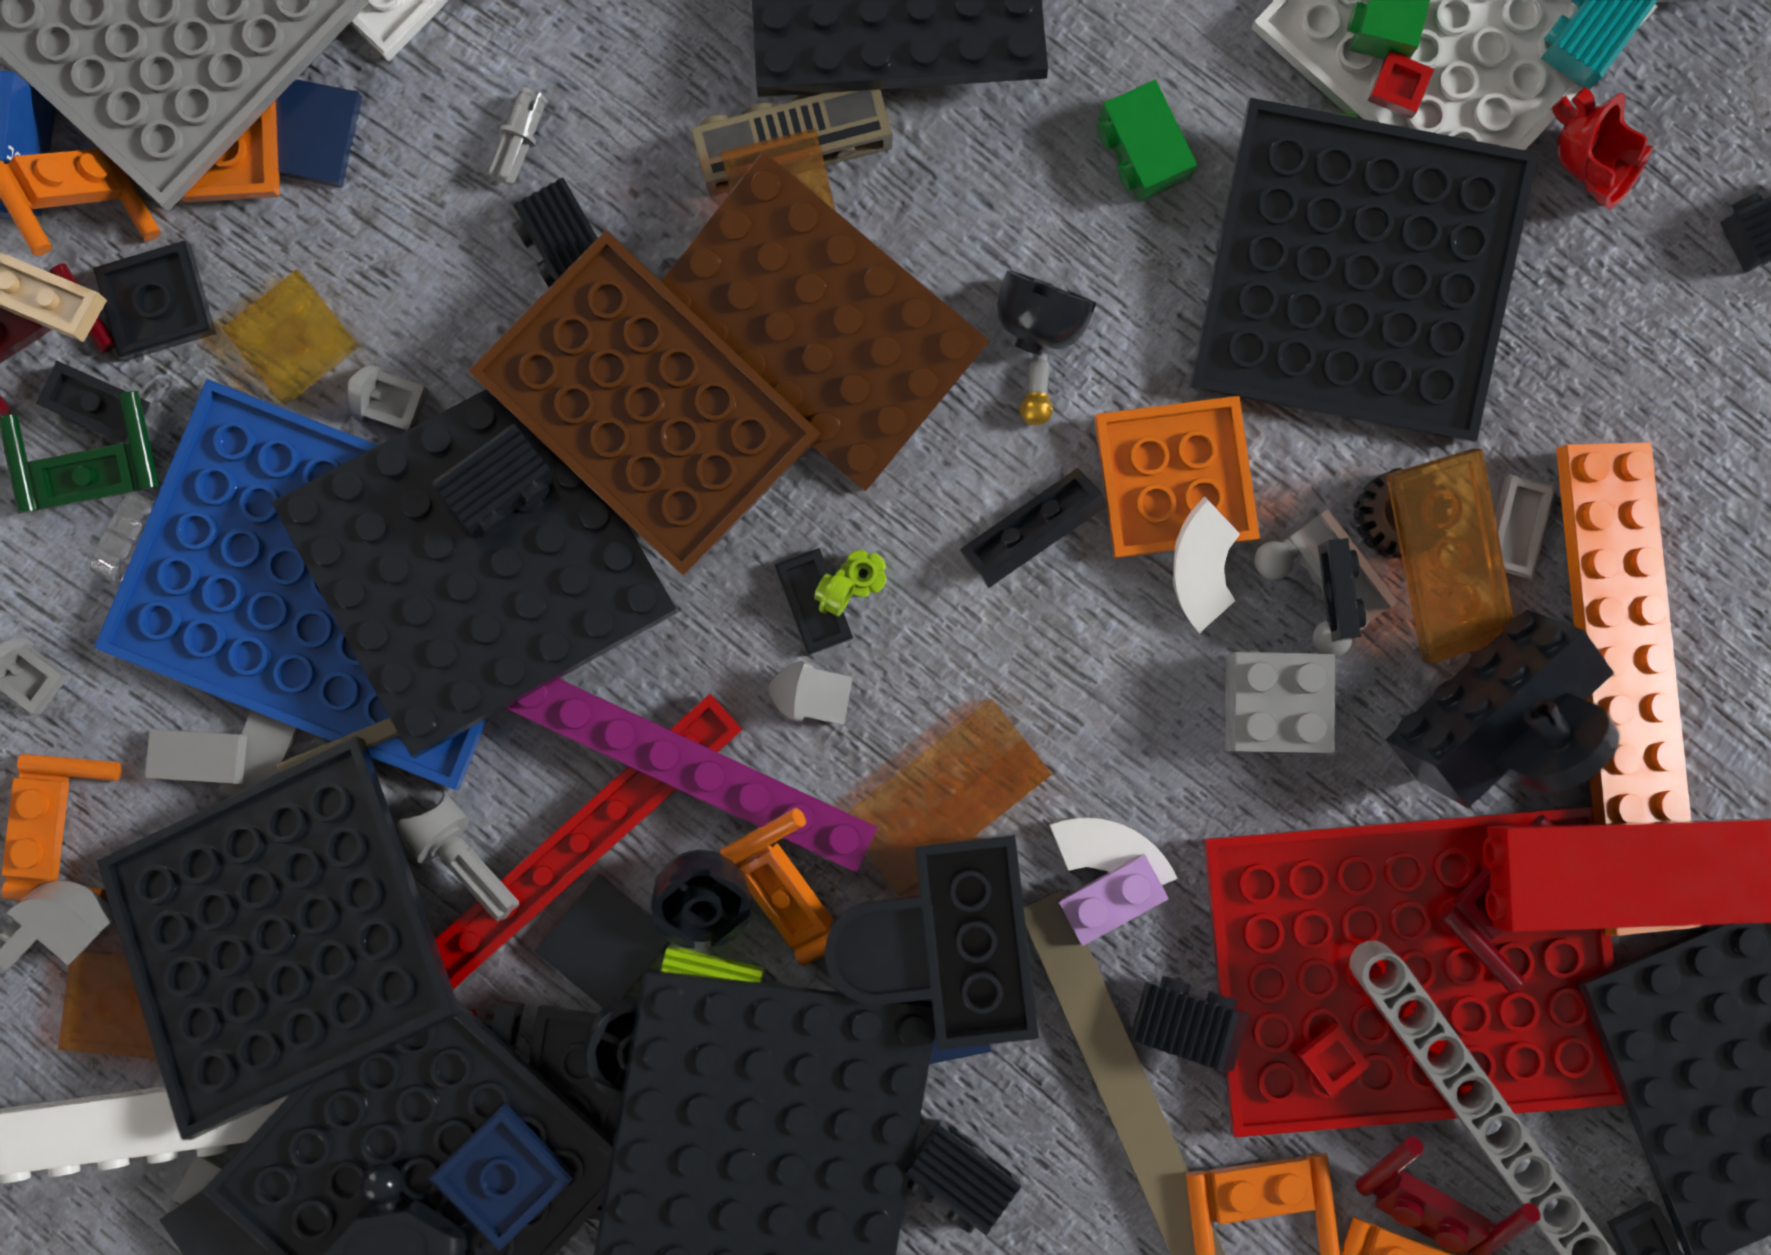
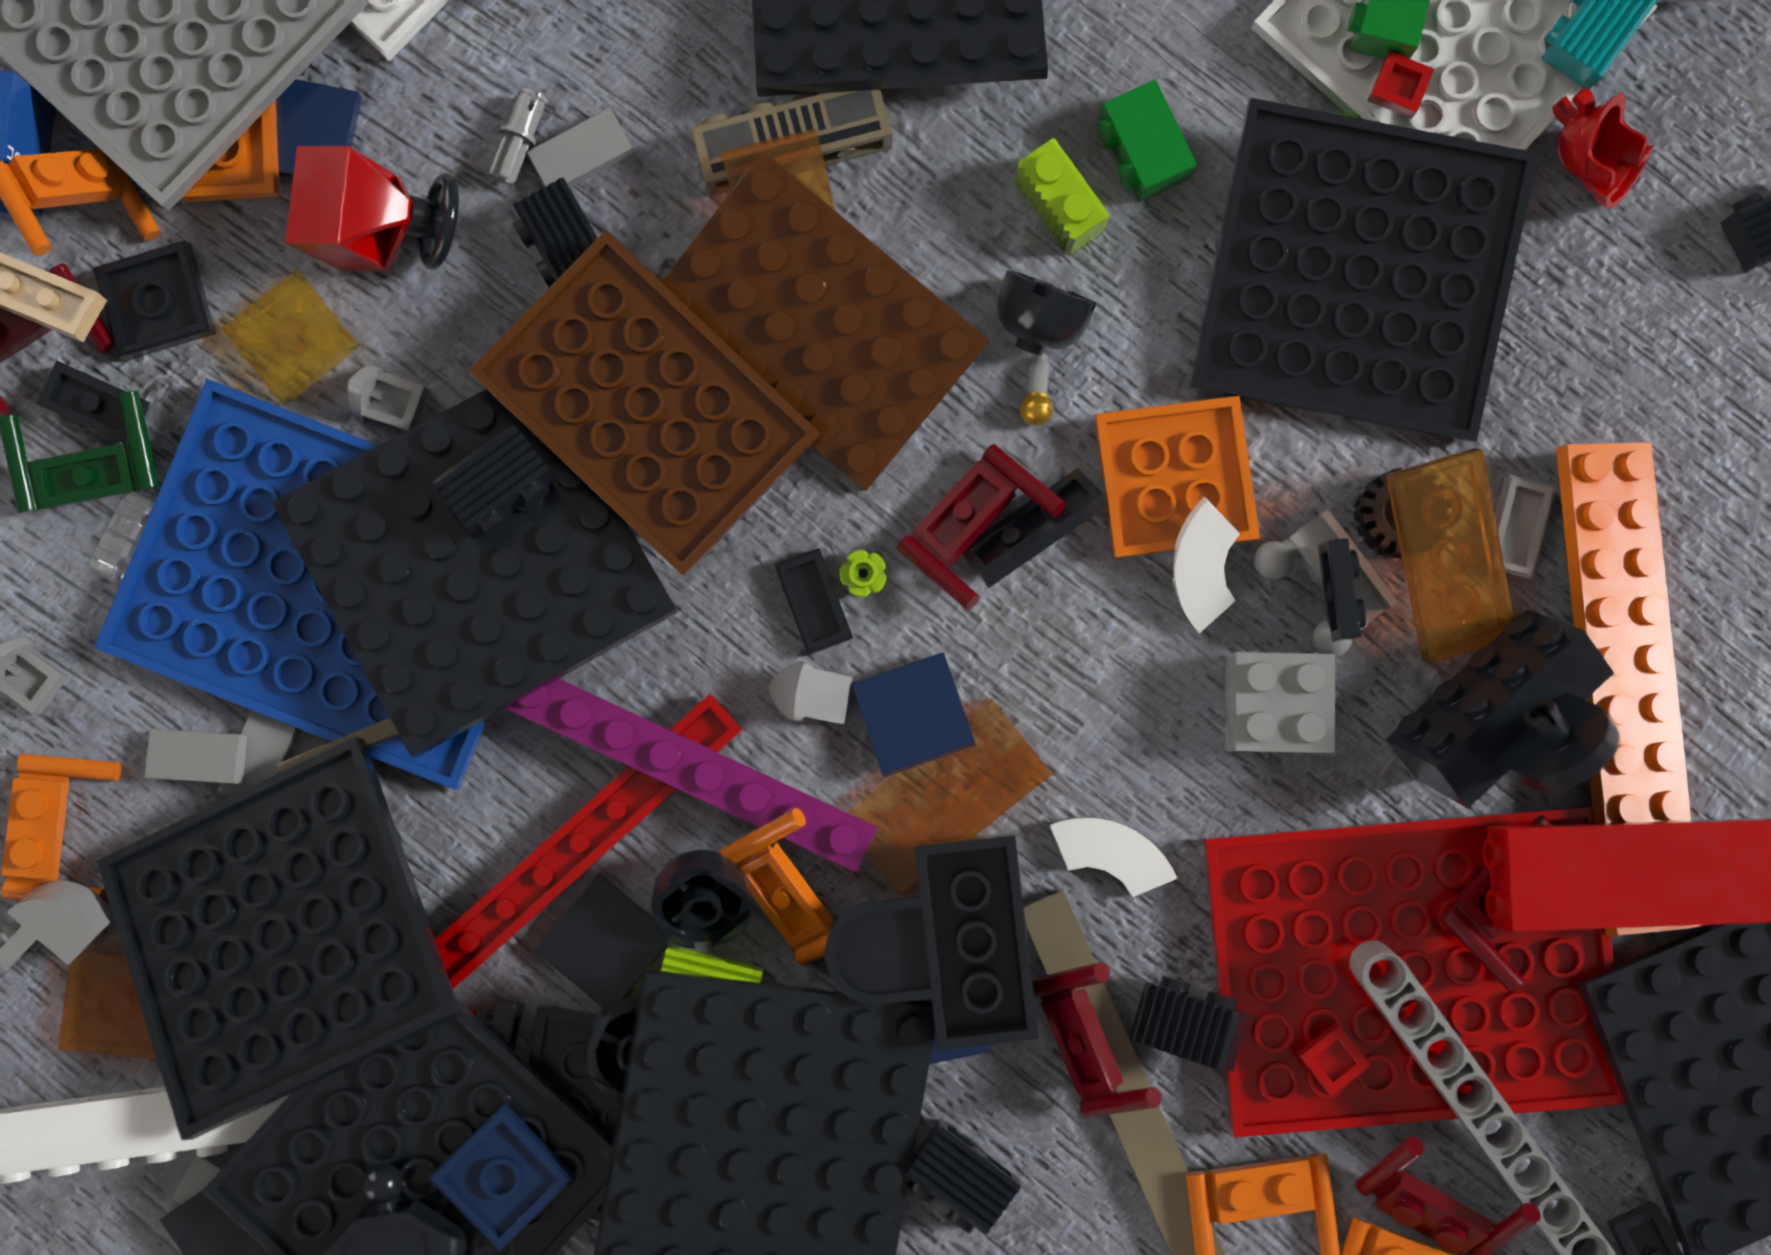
light grey piece [396,791,520,922] -> none
lime plate [814,569,856,616] -> none
lavender plate [1057,855,1169,946] -> none
none -> red piece [285,146,459,271]
none -> light grey tile [527,107,635,188]
none -> dark blue tile [852,652,976,777]
none -> dark red plate [897,444,1066,610]
none -> lime brick [1014,138,1110,255]
none -> dark red plate [1032,962,1161,1118]

